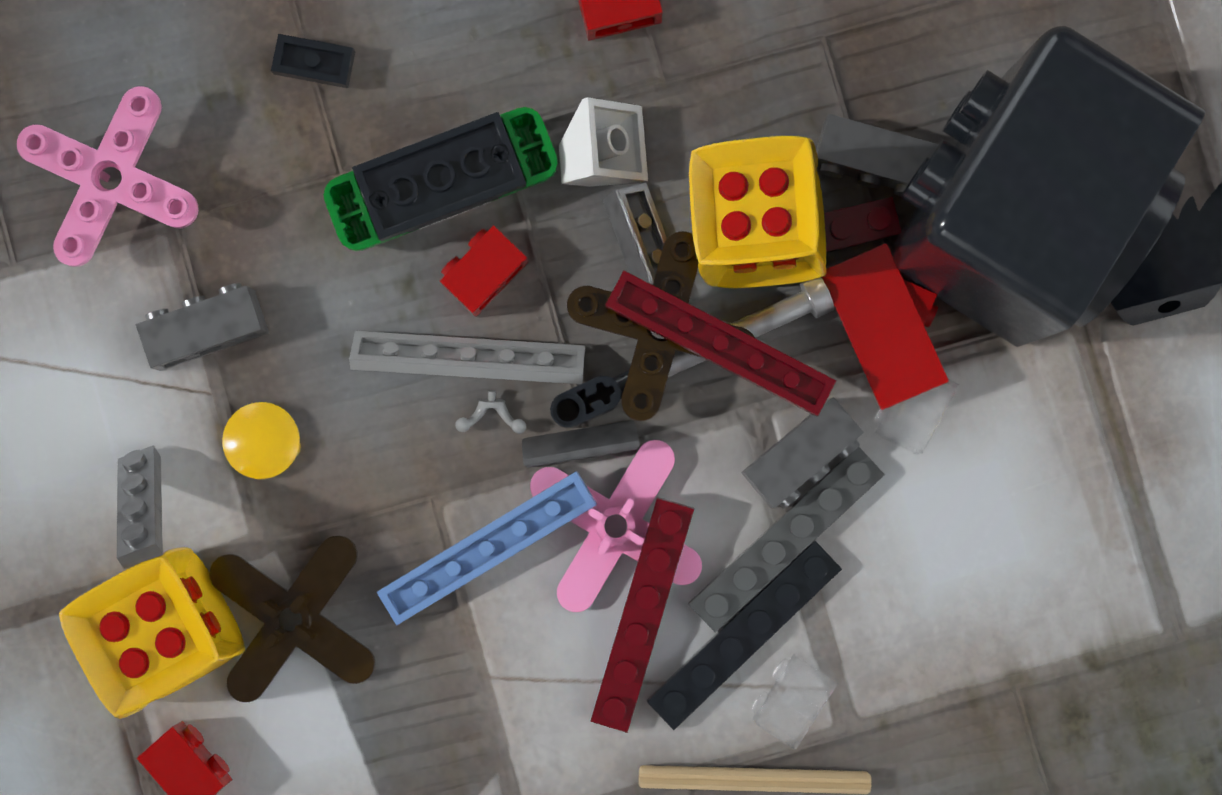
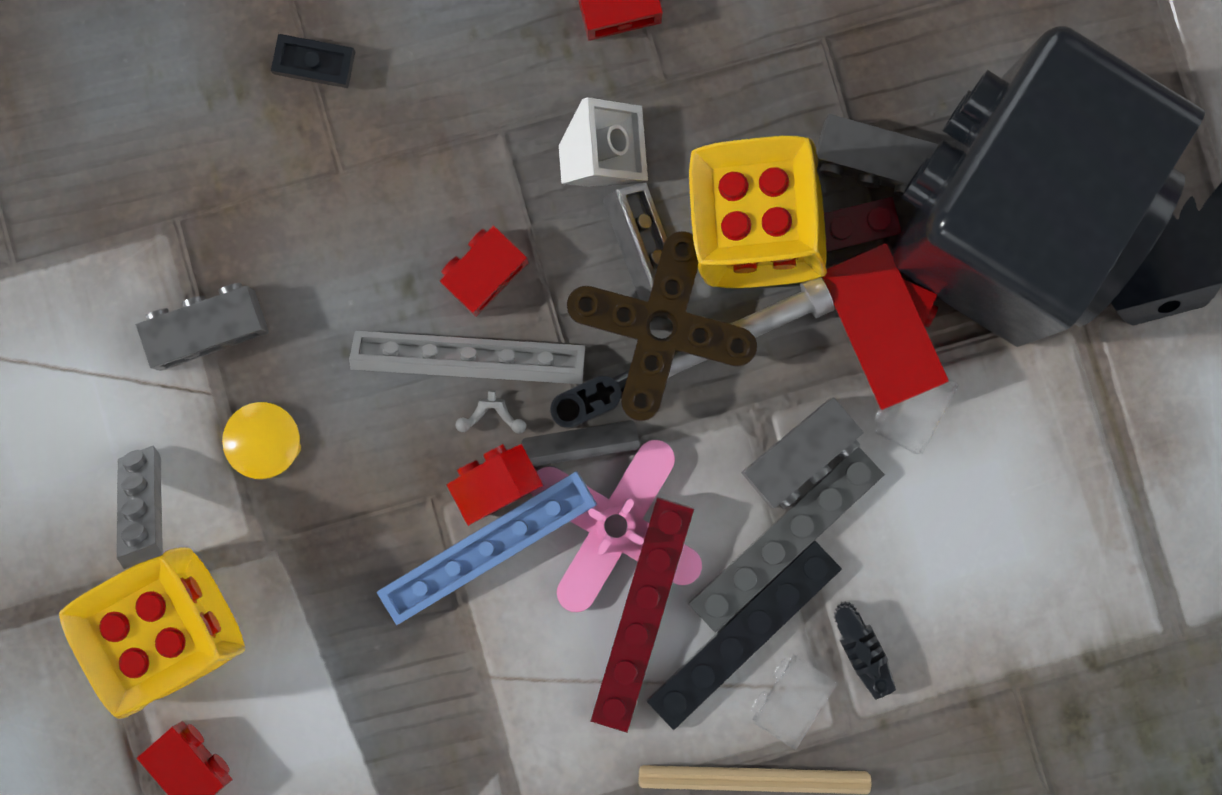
bright pink piece [17,86,199,267] -> none
dark brown piece [209,536,375,703] -> none
black piece [323,107,558,251] -> none
dark red plate [605,270,837,417] -> none
none -> red brick [446,444,544,526]
none -> black hinge [834,601,896,700]

